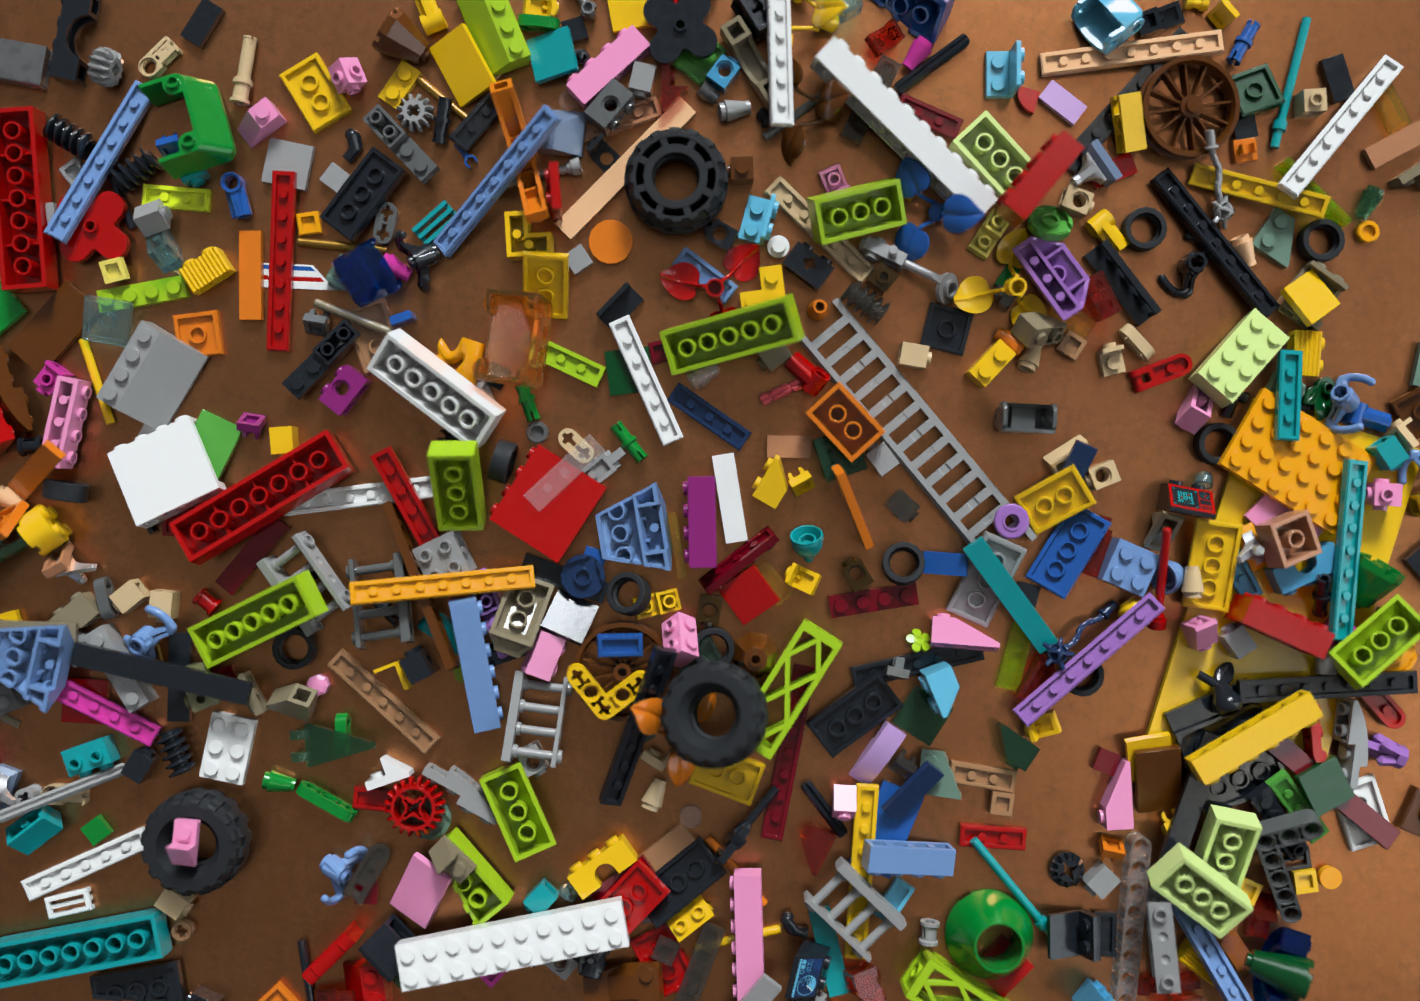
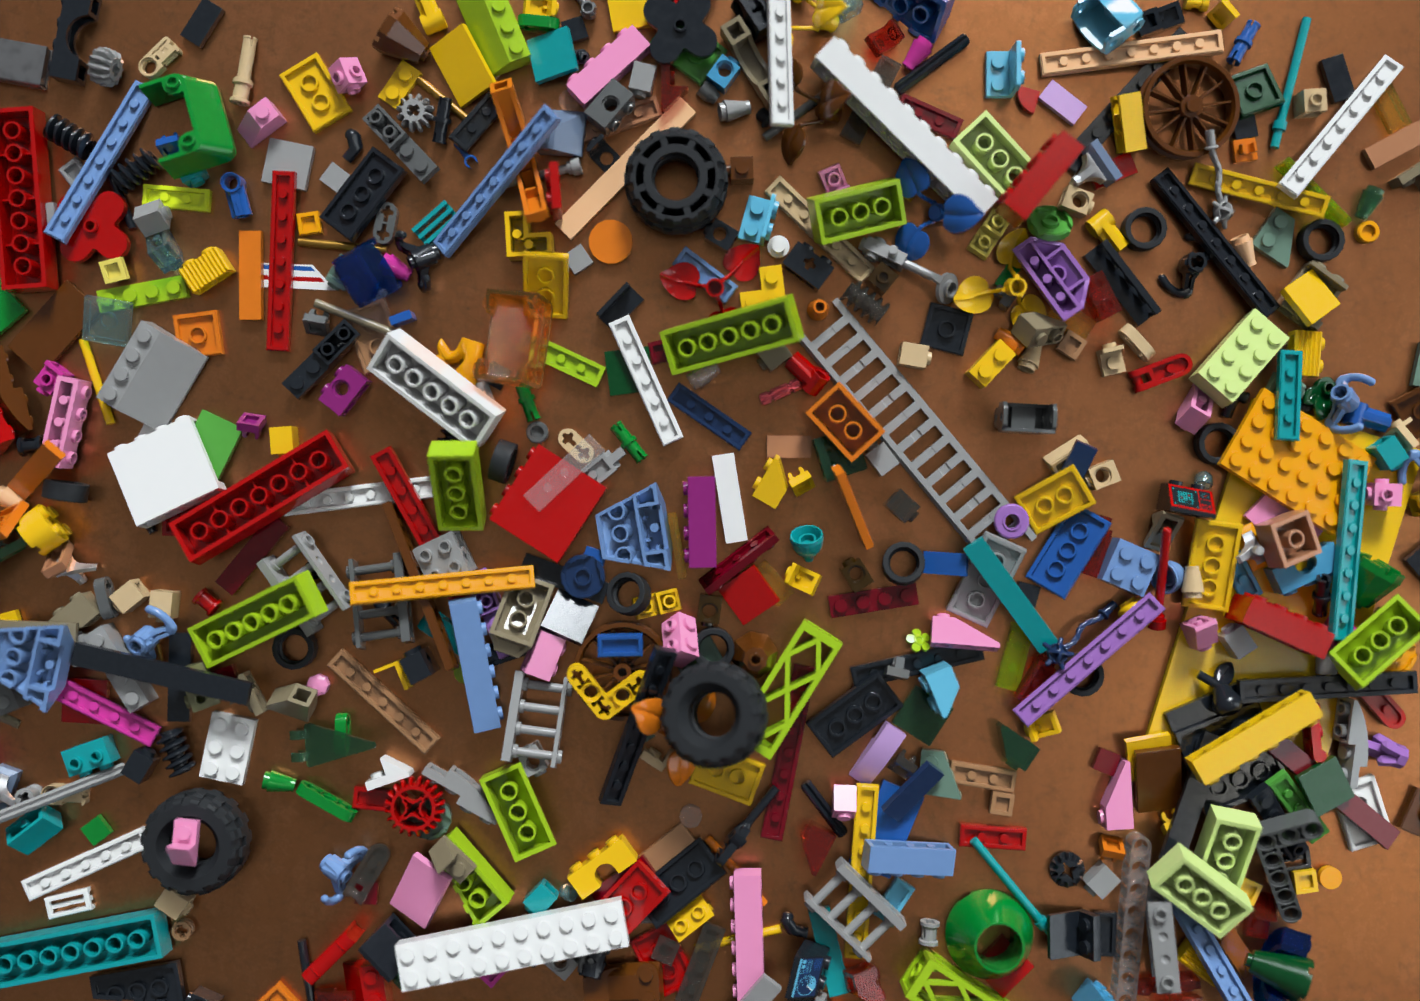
tan cone [641,778,667,813] -> none

